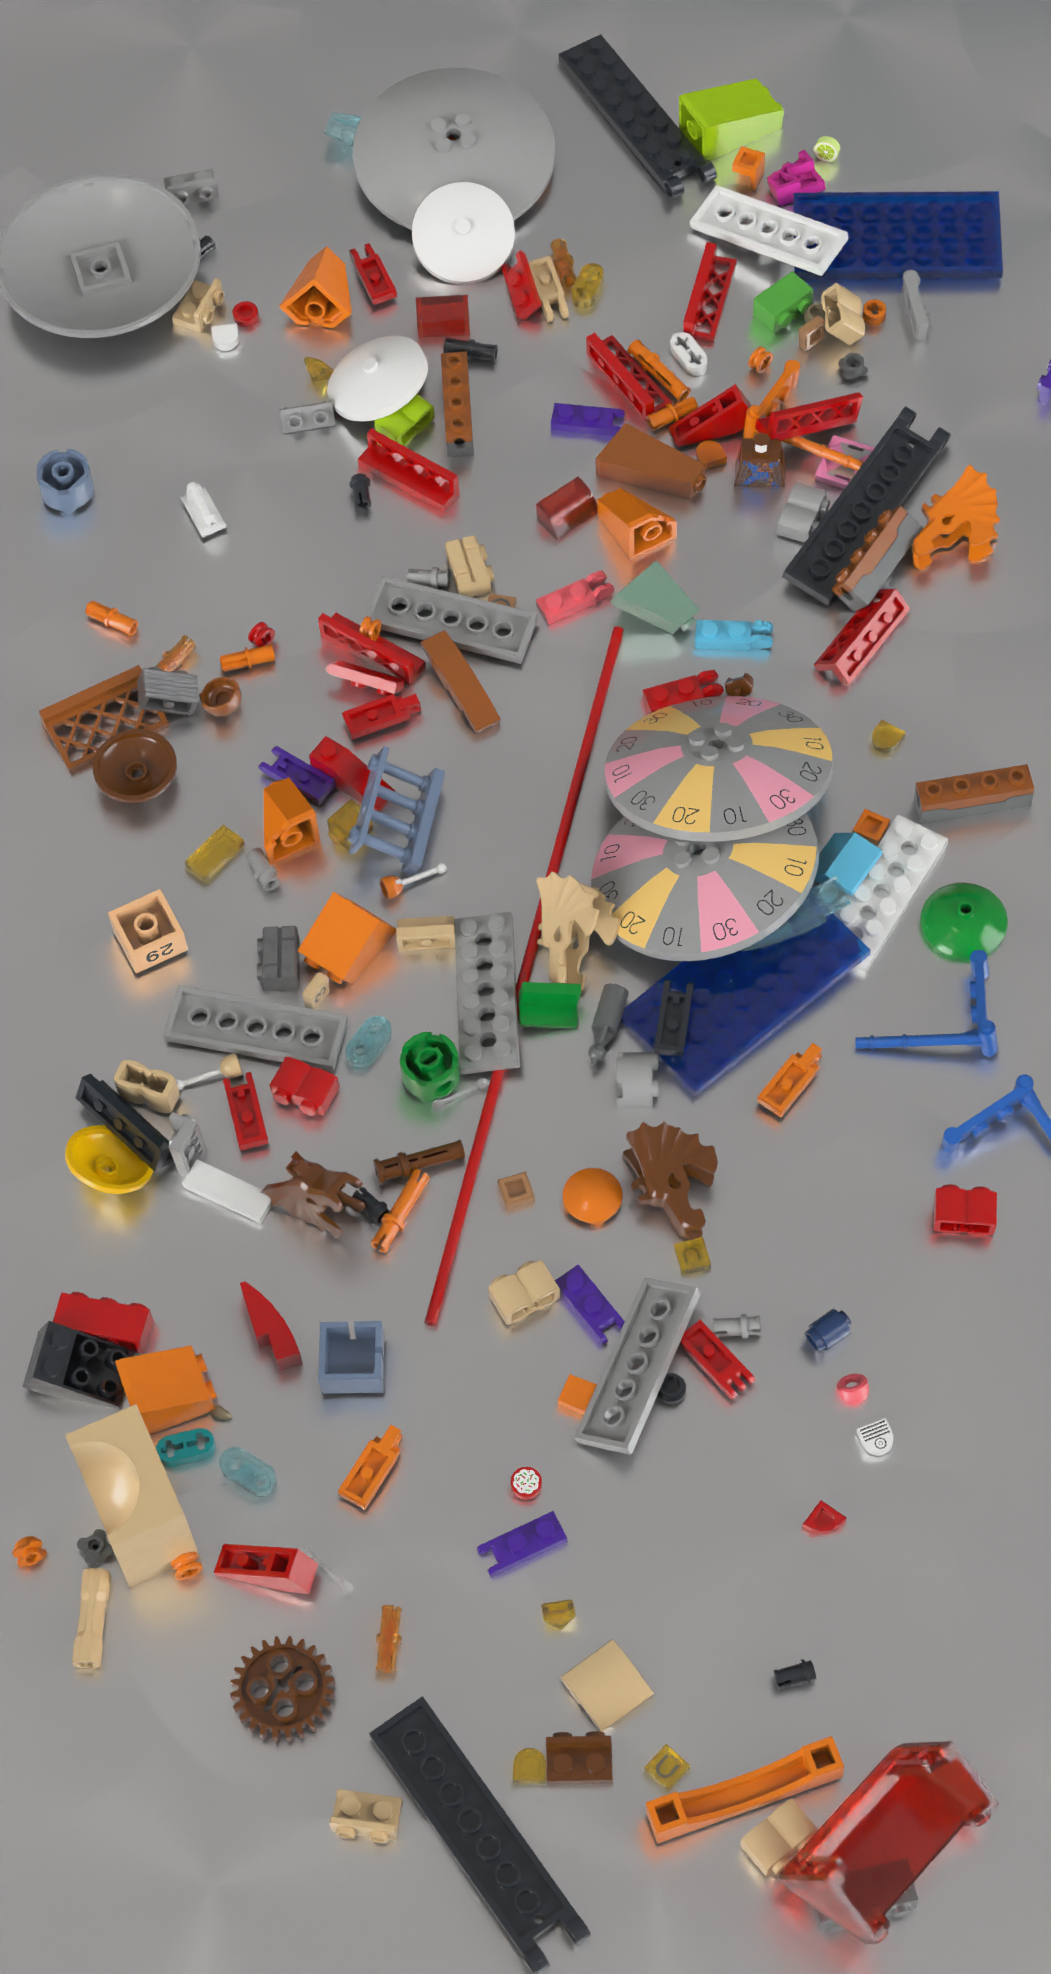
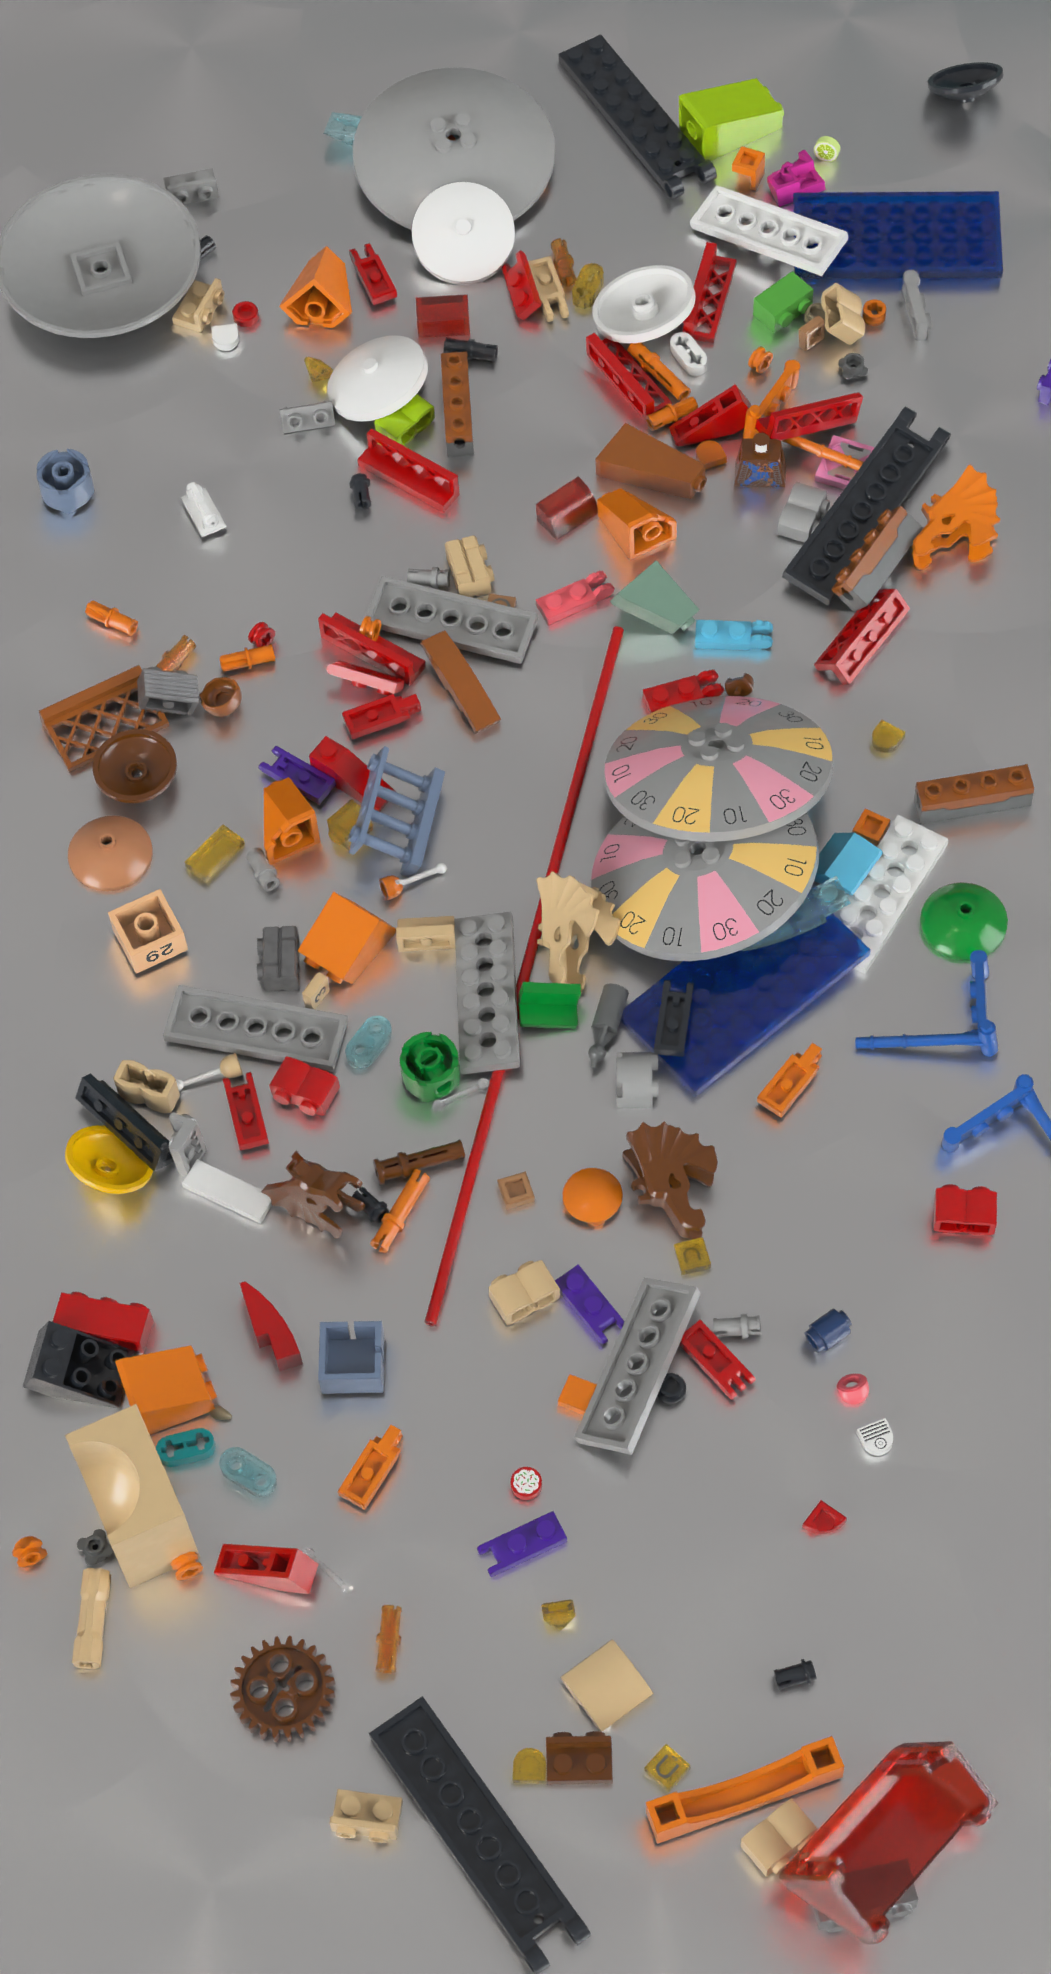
dark purple hinge [551,403,625,436] -> none
none -> nougat dish [68,816,153,891]
none -> white dish [592,265,696,343]
none -> black dish [927,62,1003,103]

